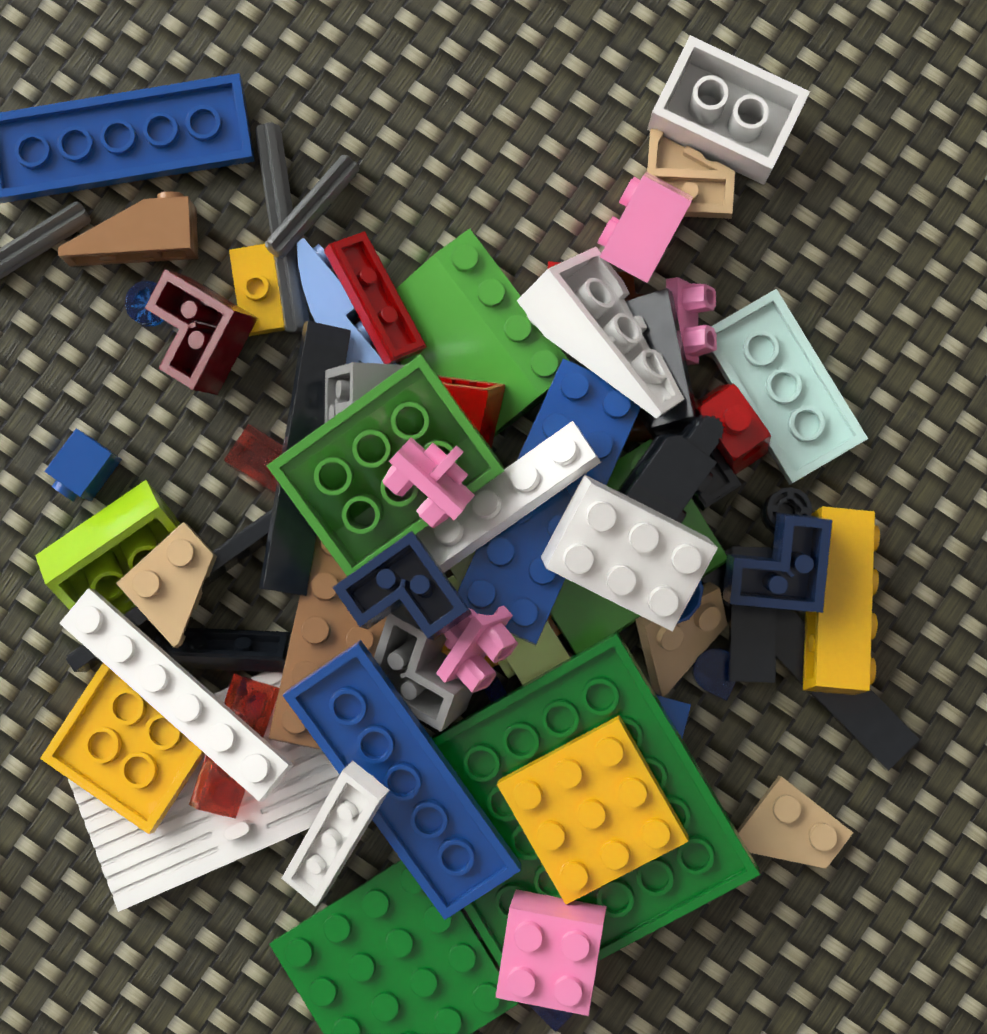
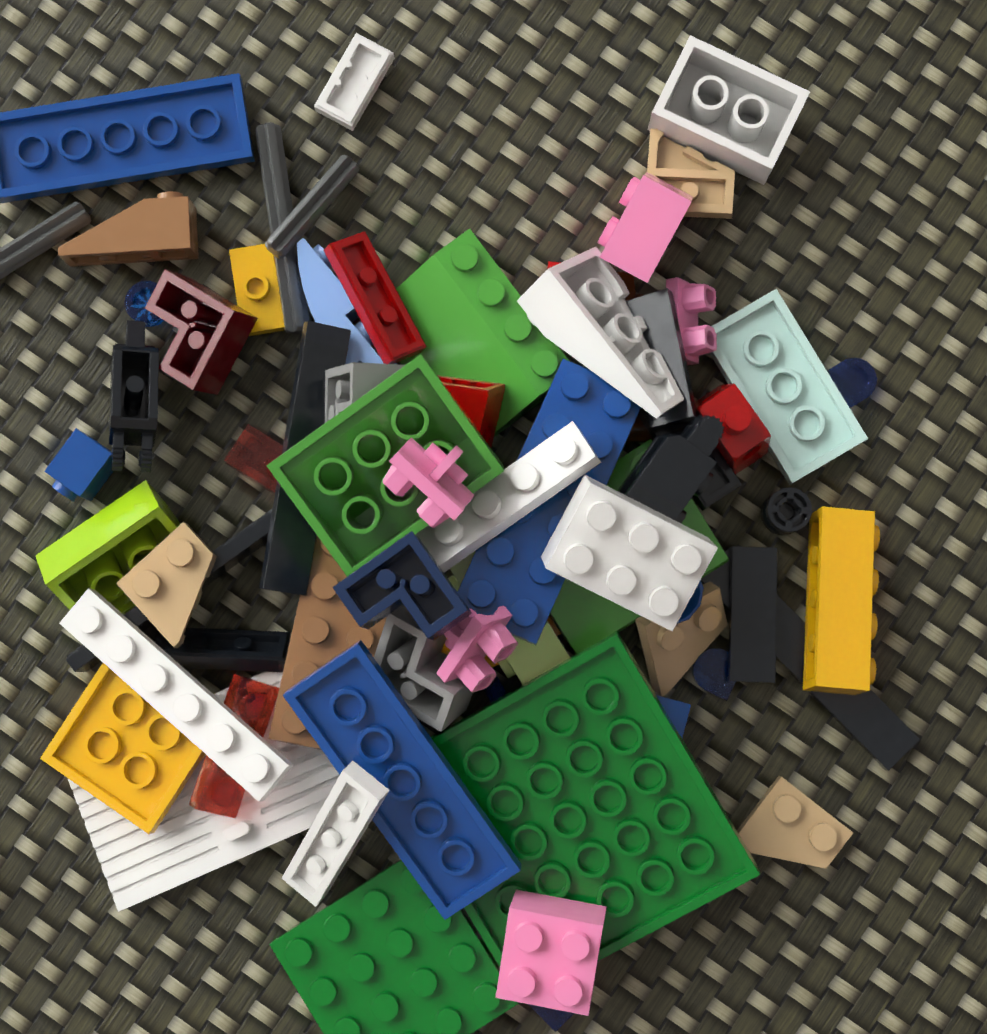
yellow plate [497,715,689,905] -> none
dark blue brick [723,513,832,613] -> none
none -> black hinge [109,320,159,472]
none -> white plate [314,33,395,131]
none -> clear blue tile [827,358,877,408]

